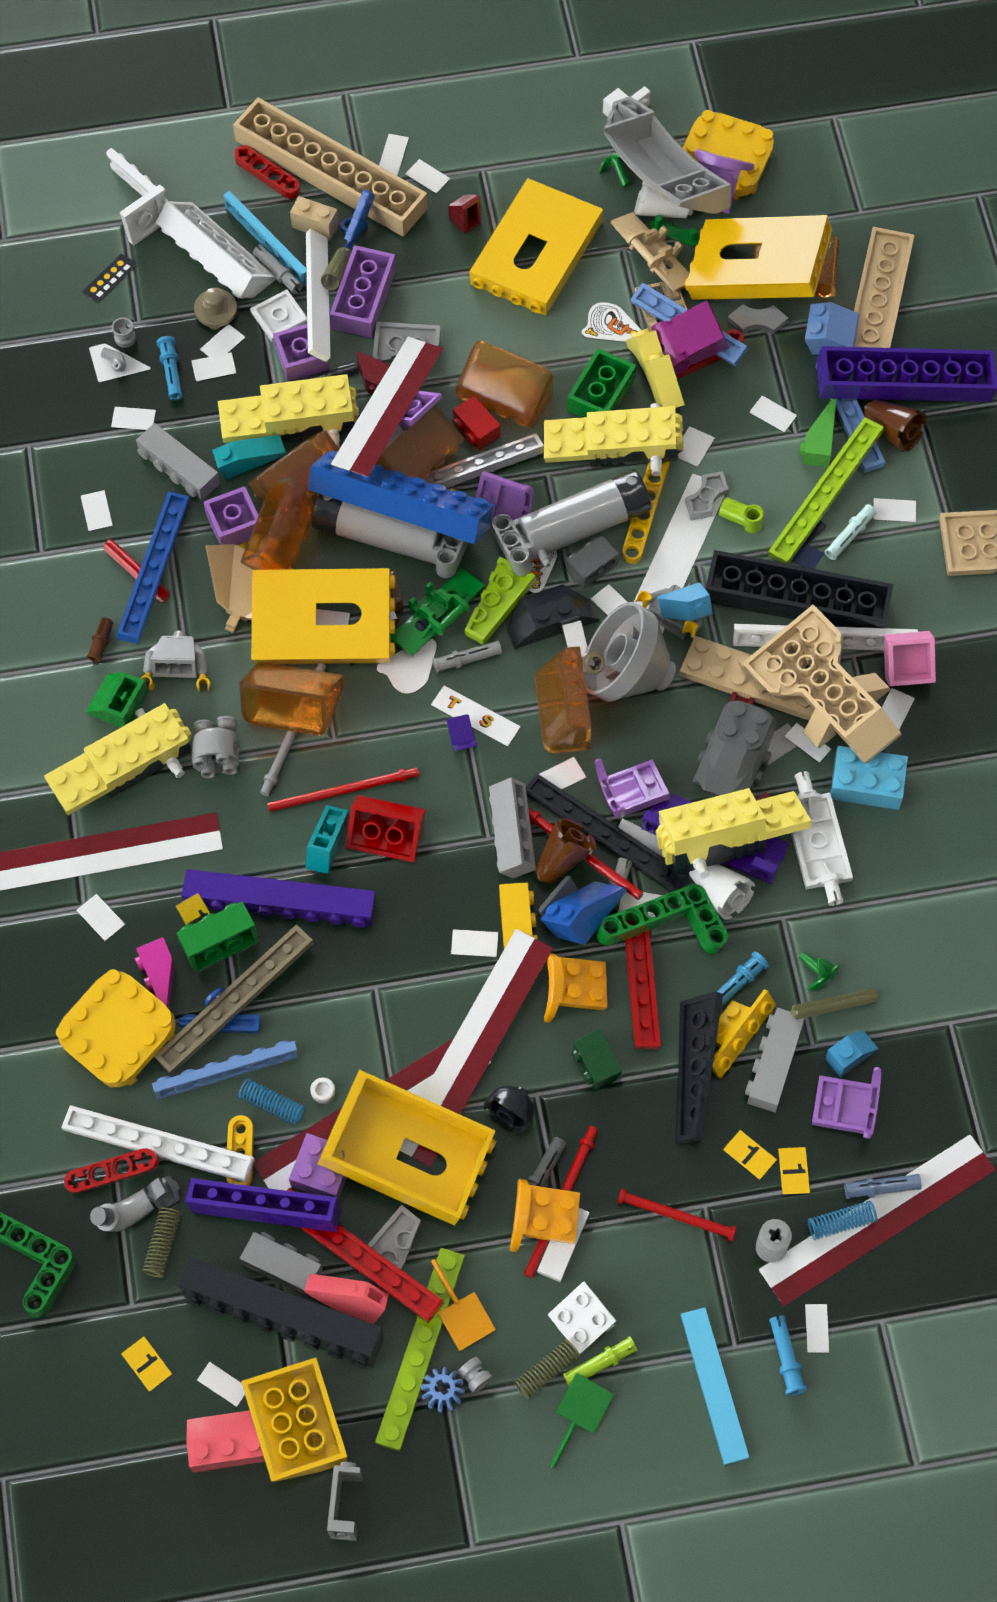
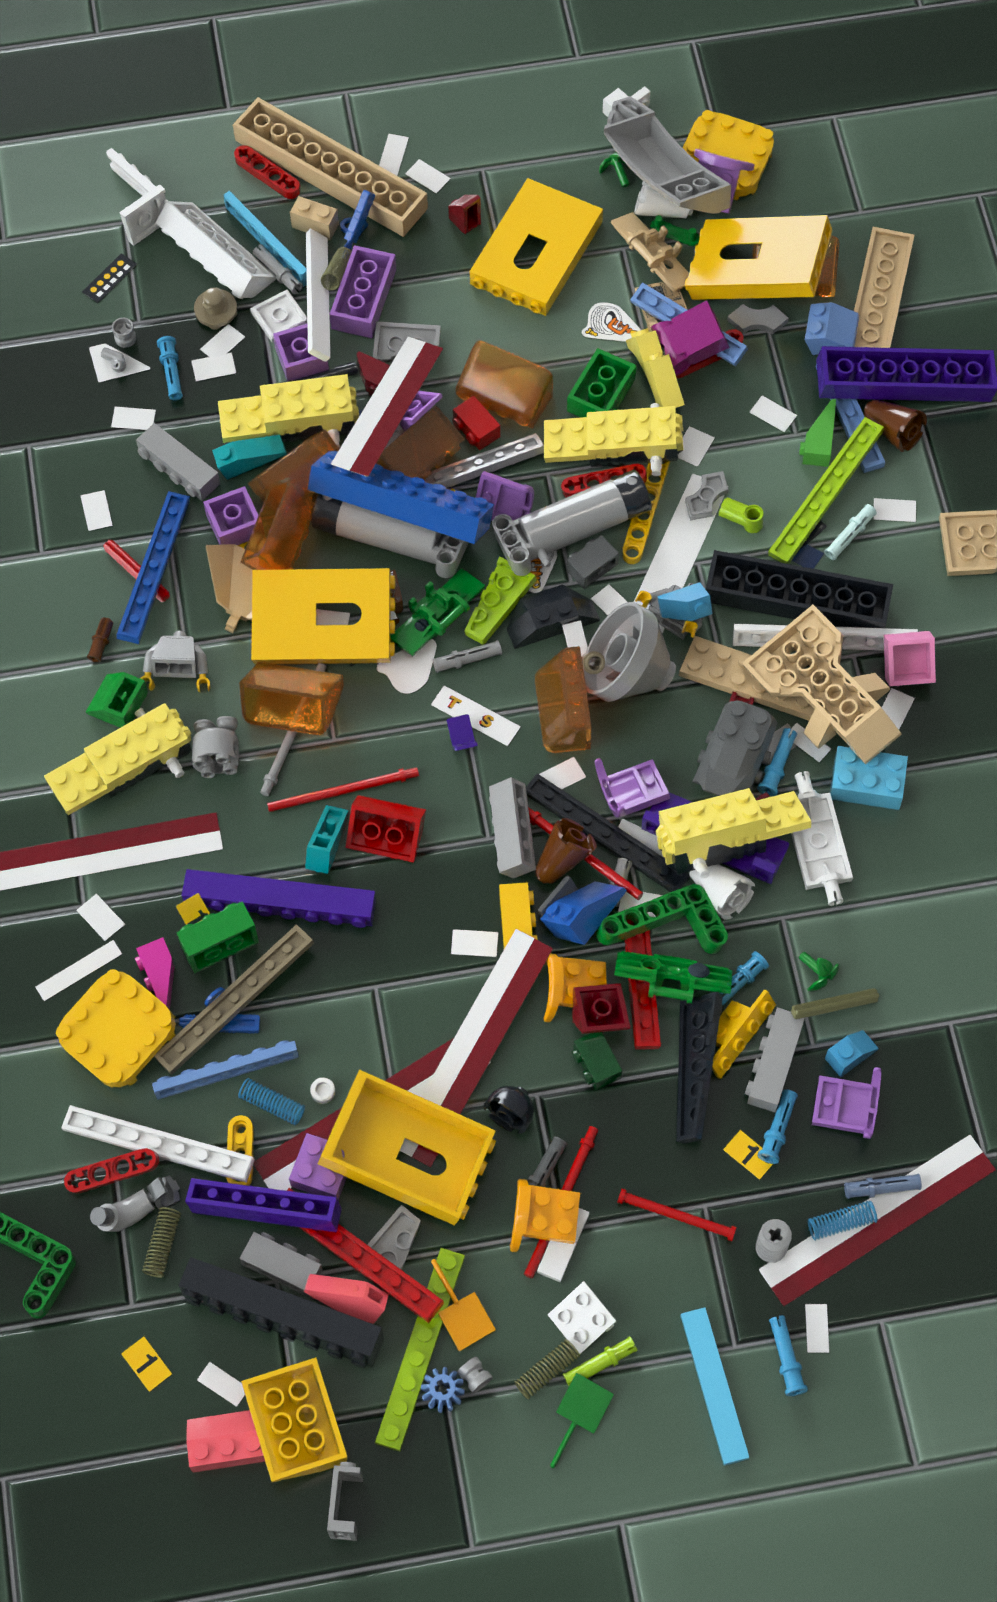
yellow sticker [778,1147,810,1194] -> none
none -> white sticker [36,940,122,1001]
none -> red beam [561,464,647,498]
none -> dark red slope [573,983,630,1034]
none -> green piece [614,951,732,1004]
none -> dark azure pin [757,728,797,797]
none -> dark azure pin [757,1089,798,1164]

